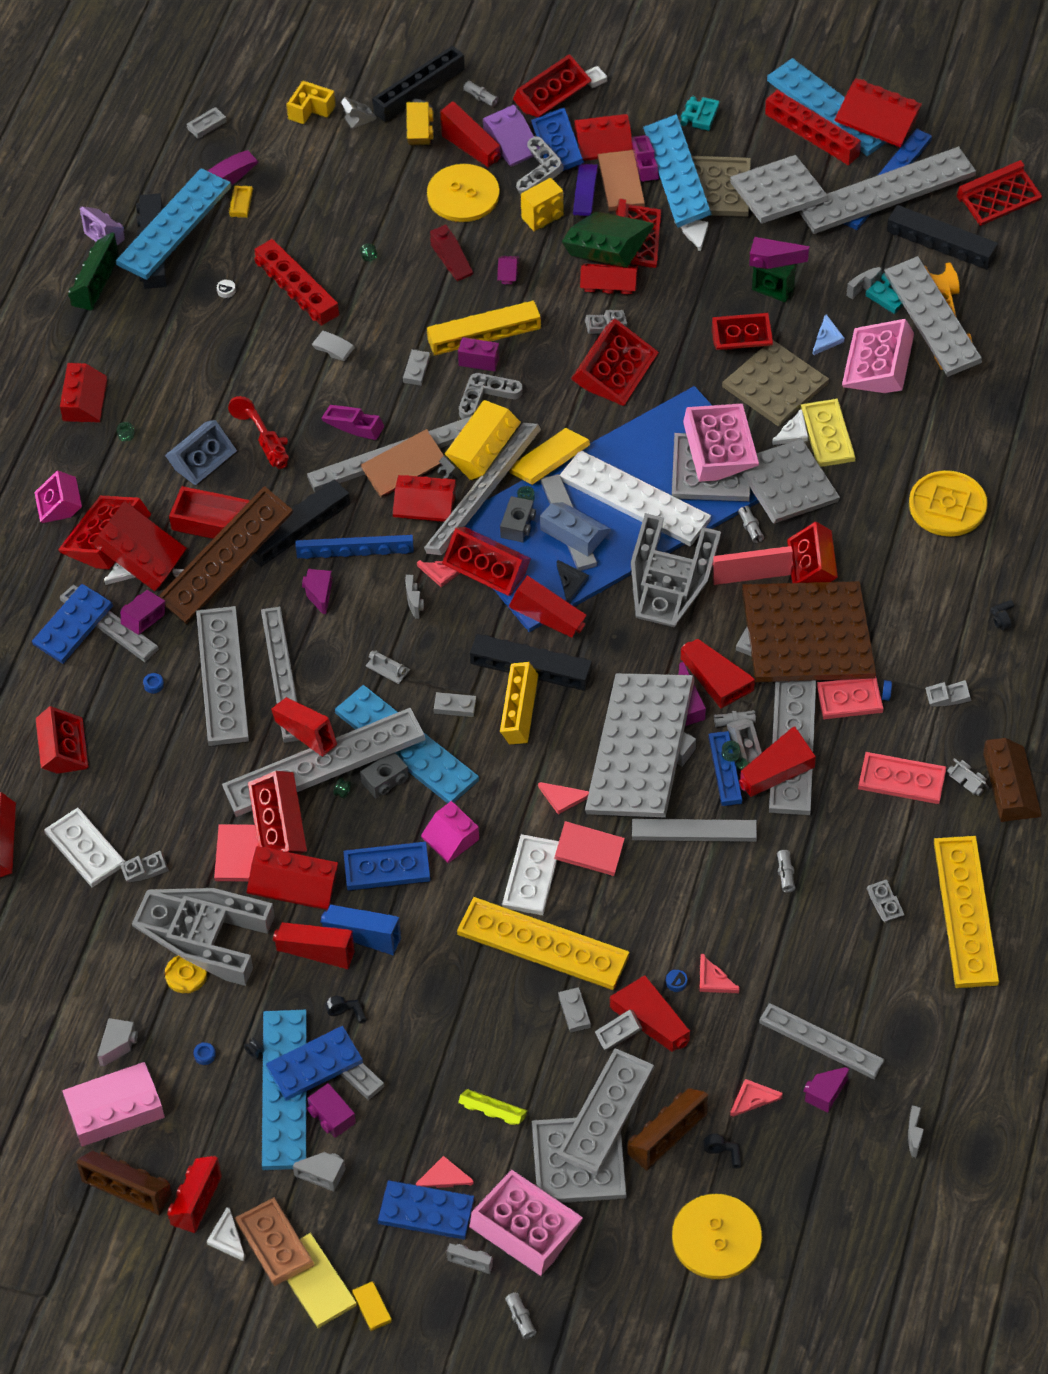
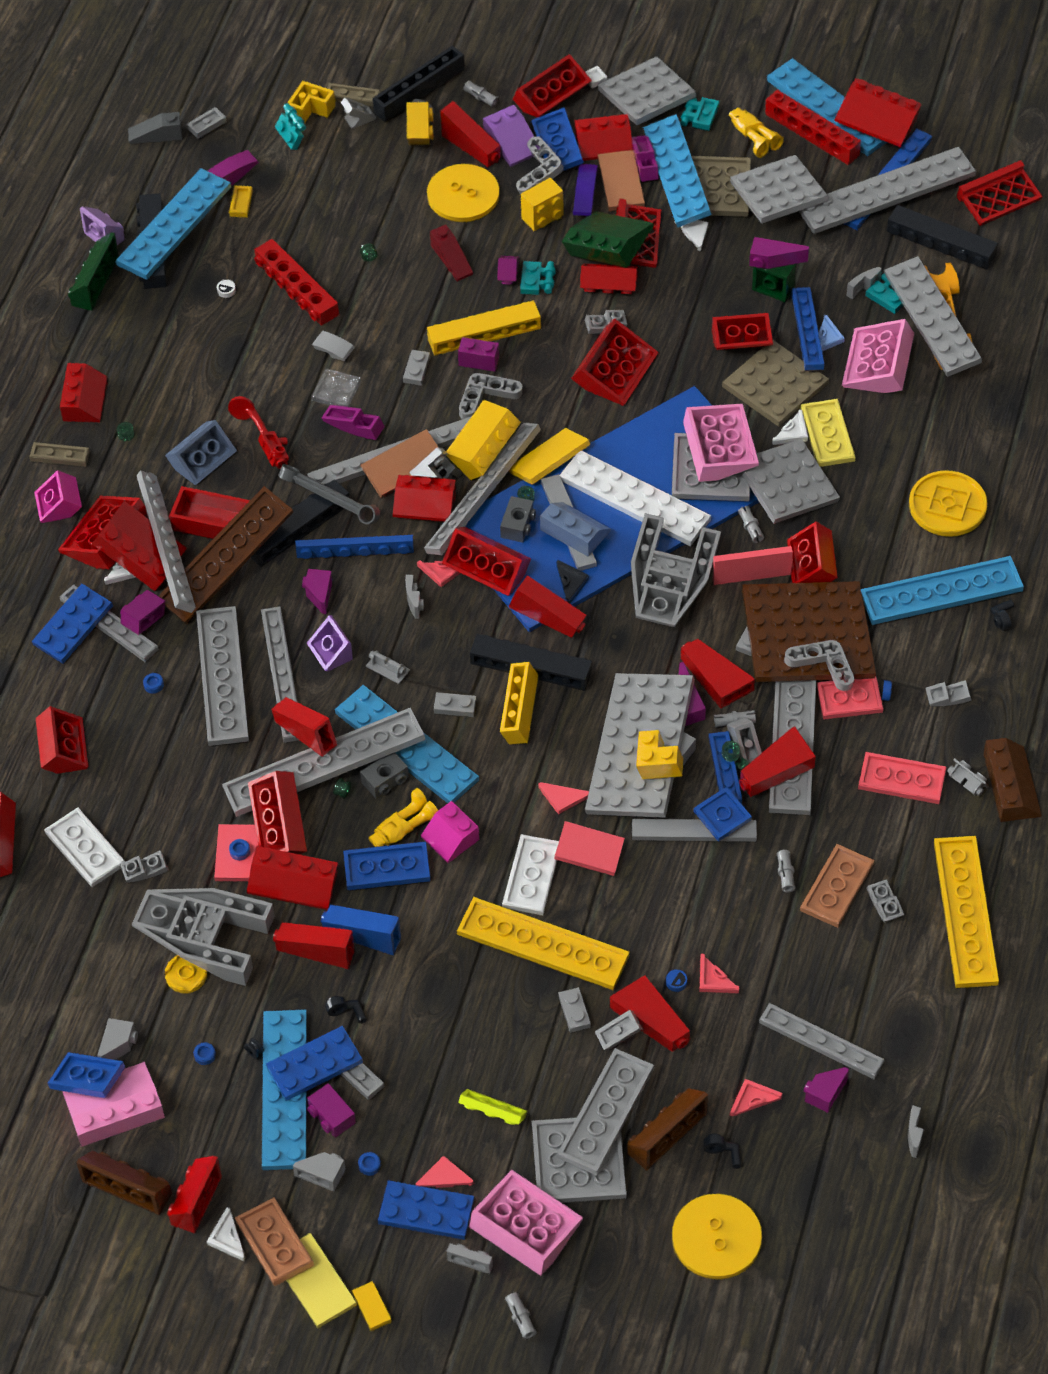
none -> dark tan tile [30,442,90,467]
none -> blue plate [48,1052,125,1098]
none -> dark grey slope [128,112,182,144]
none -> light grey plate [136,470,196,613]
none -> blue tile [229,839,250,861]
none -> teal plate [275,103,306,150]
none -> dark grey piece [278,464,380,524]
none -> medium lavender slope [307,615,353,671]
none -> clear plate [312,368,361,407]
none -> dark tan tile [327,83,381,106]
none -> blue tile [358,1152,381,1176]
none -> yellow piece [368,788,438,847]
none -> slope [409,447,448,479]
none -> teal plate [520,261,556,295]
none -> light grey plate [598,57,696,125]
none -> yellow brick [636,730,683,779]
none -> blue plate [693,787,752,842]
none -> yellow piece [729,108,784,158]
none -> light grey beam [784,640,854,691]
none -> blue plate [791,287,824,370]
none -> nougat tile [800,844,874,928]
none -> dark azure plate [860,556,1024,625]

